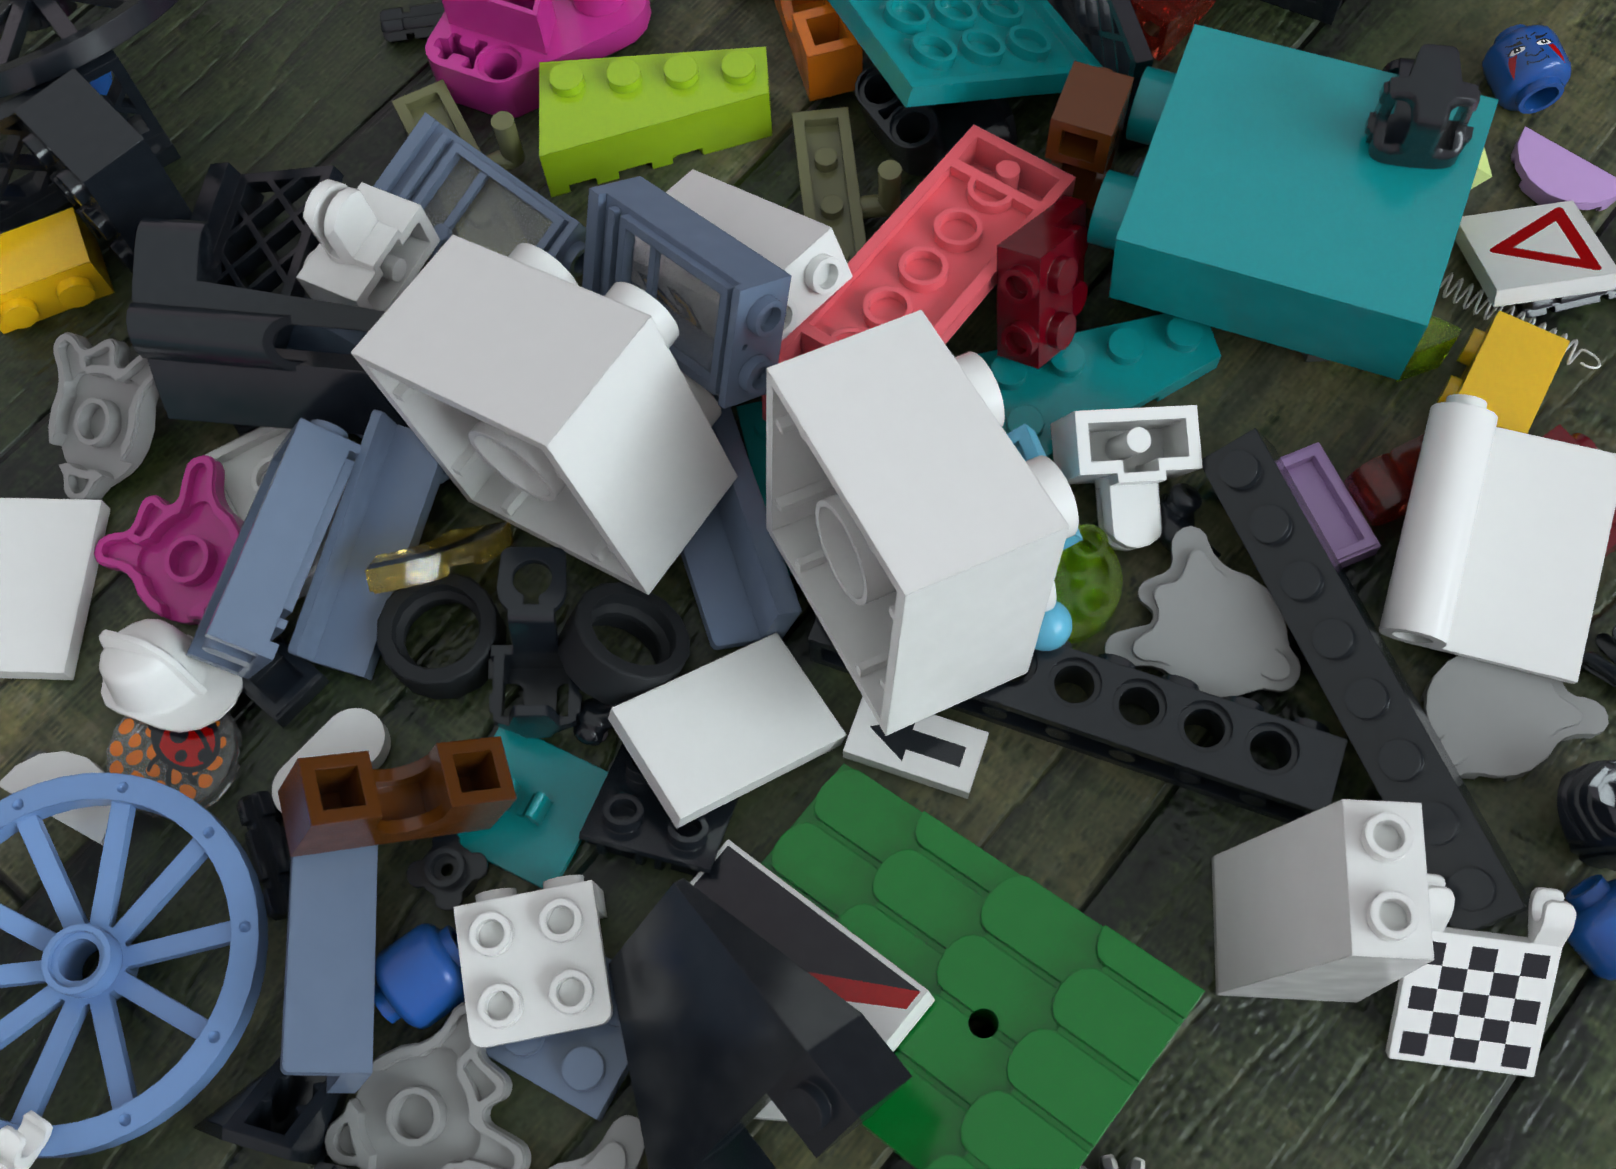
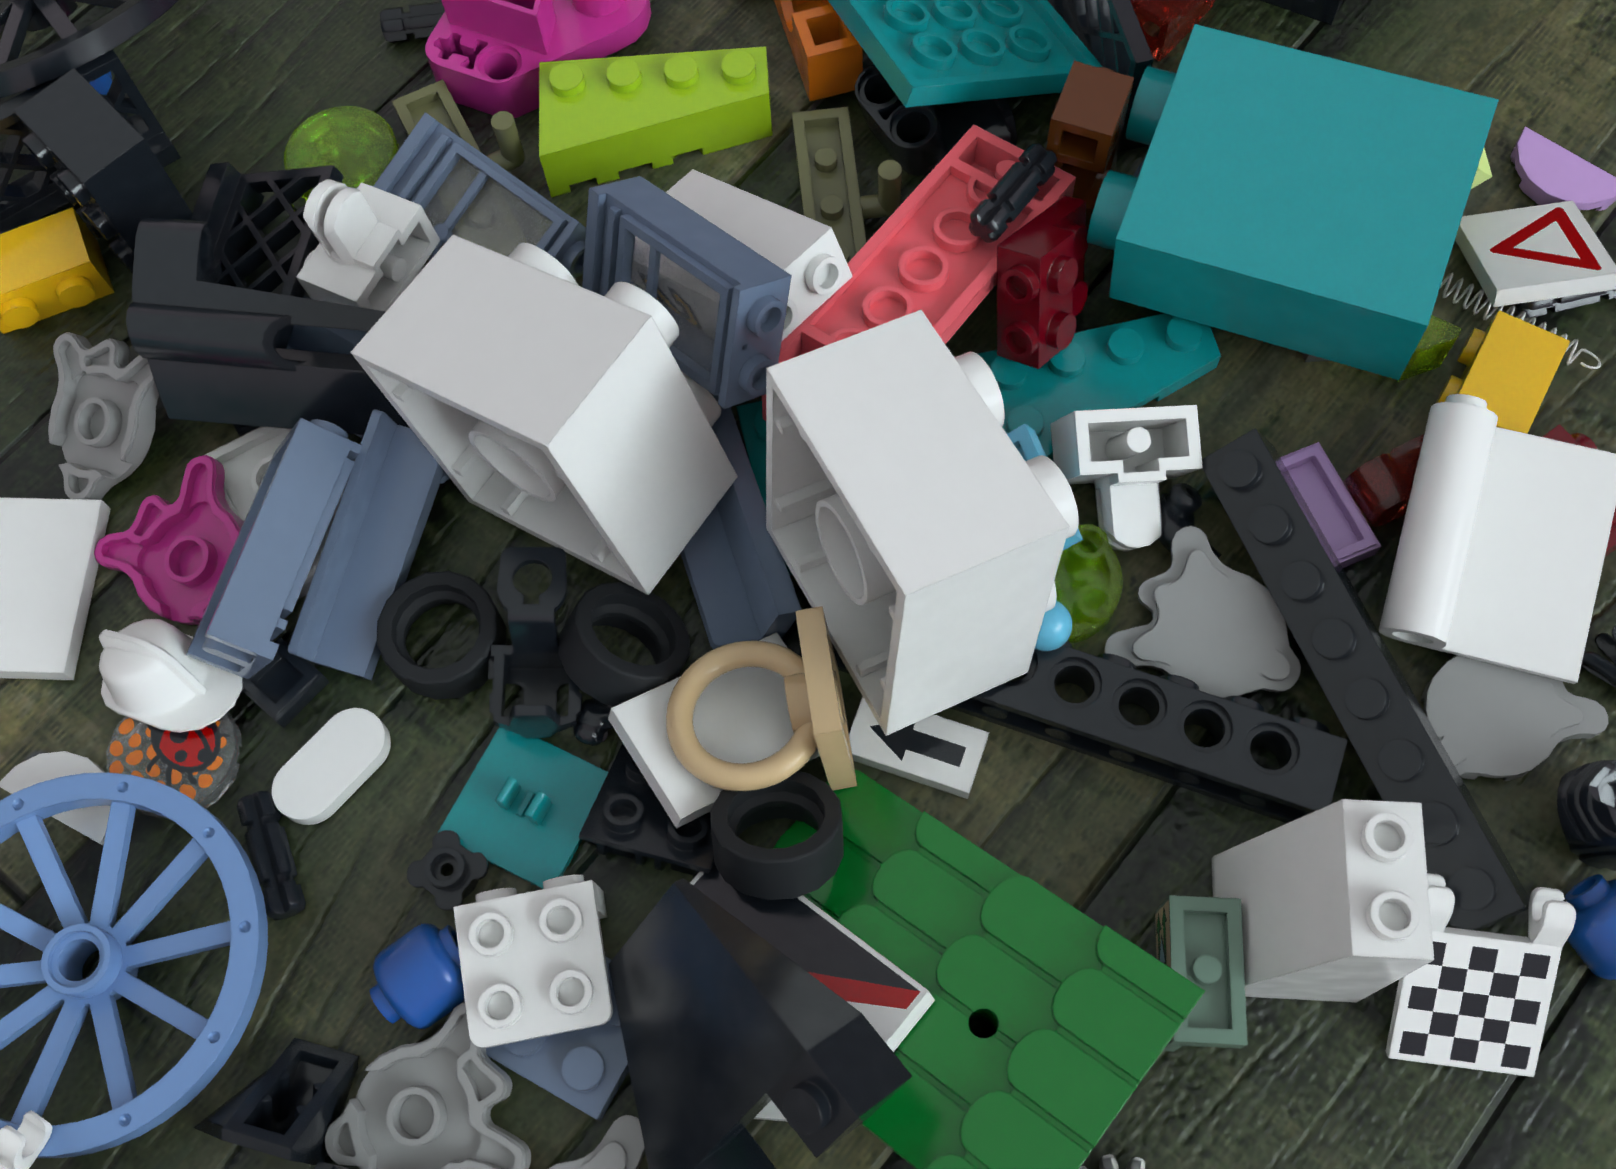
reddish brown arch [278,736,517,857] -> none
sand blue panel [280,845,378,1094] -> none
clear yellow tile [365,521,514,594] -> none
black piece [1365,44,1481,169] -> none
blue head [1482,24,1572,114] -> none
none -> clear neon green tile [284,106,400,201]
none -> tan tile [666,606,857,791]
none -> black tyre [711,771,844,900]
none -> black axle [969,143,1057,243]
none -> sand green panel [1155,895,1248,1052]

